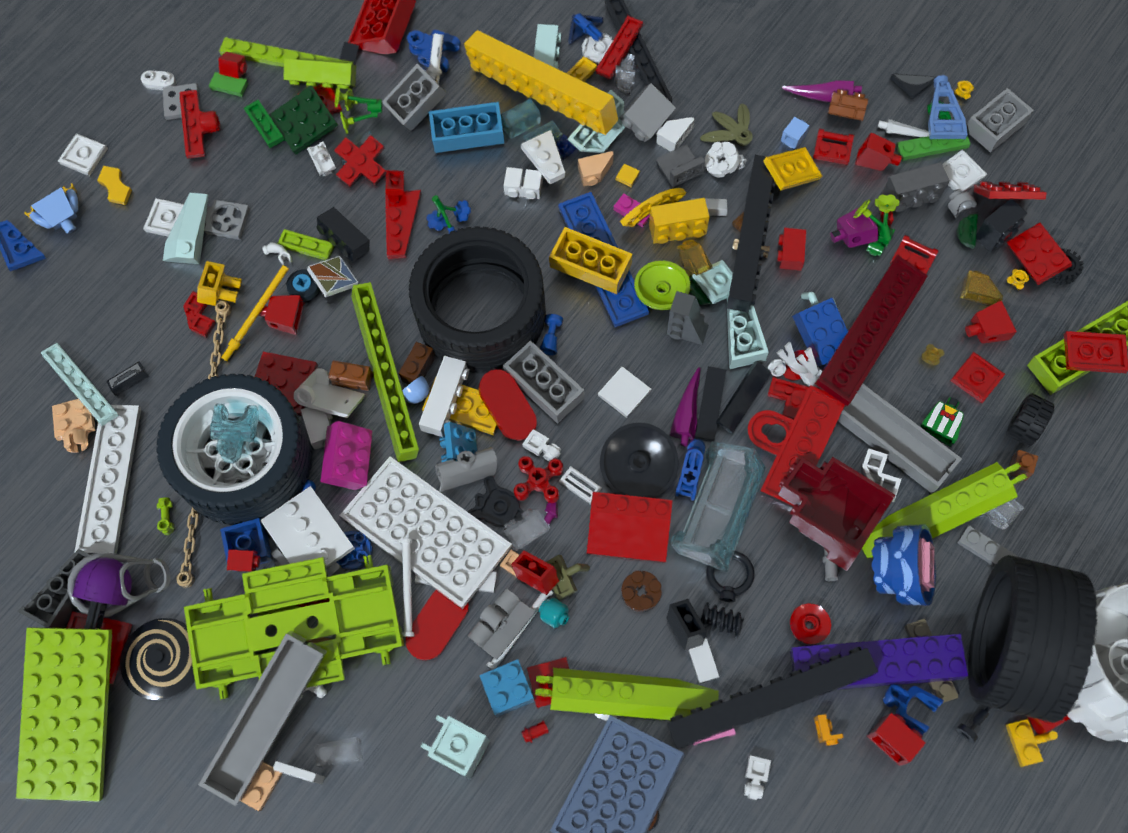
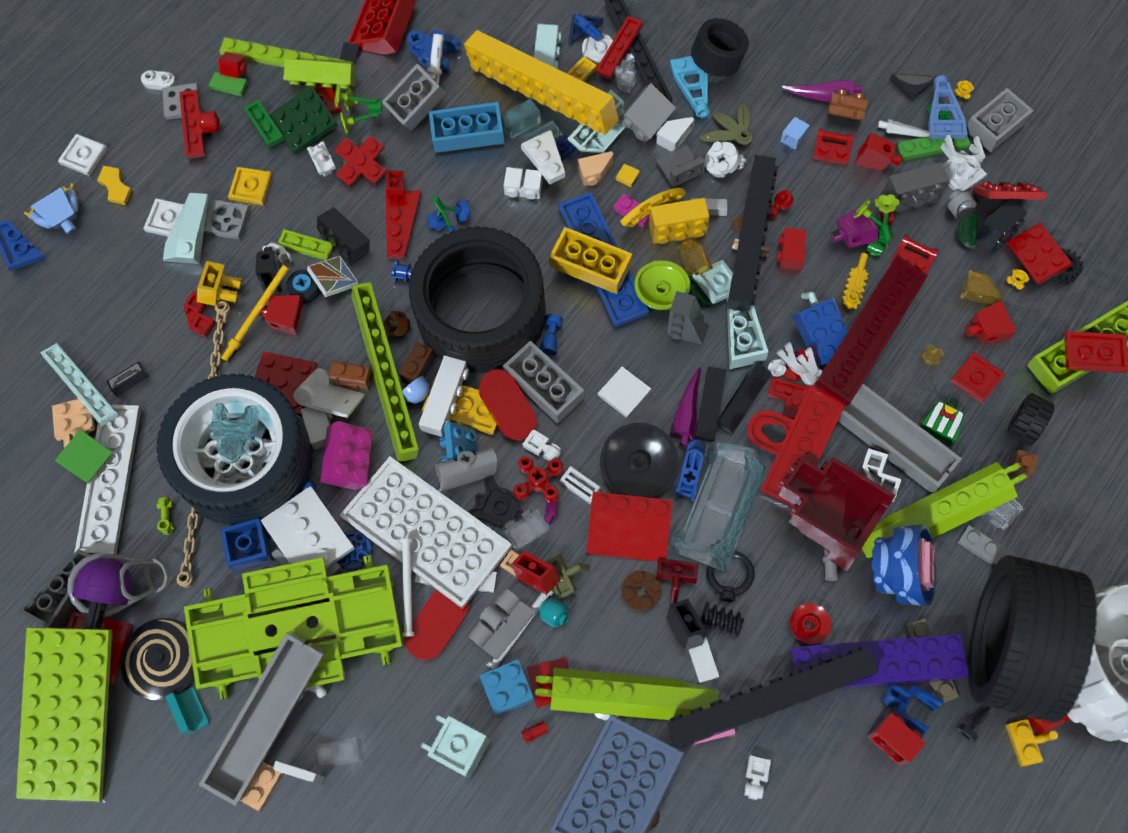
red brick [227,550,260,572] -> none
yellow tile [763,147,822,191] -> none
light orange bracket [814,714,844,746] -> none
none -> bright green tile [54,430,113,484]
none -> teal panel [165,687,210,736]
none -> yellow tile [228,167,273,205]
none -> black torso [255,247,282,292]
none -> reddish brown piece [383,310,410,336]
none -> blue brick [391,260,414,282]
none -> dark red plate [656,558,699,603]
none -> medium azure plate [670,56,710,118]
none -> black tyre [691,18,749,77]
none -> red plate [768,190,794,219]
none -> yellow piece [841,253,869,309]
none -> white piece [940,135,985,180]

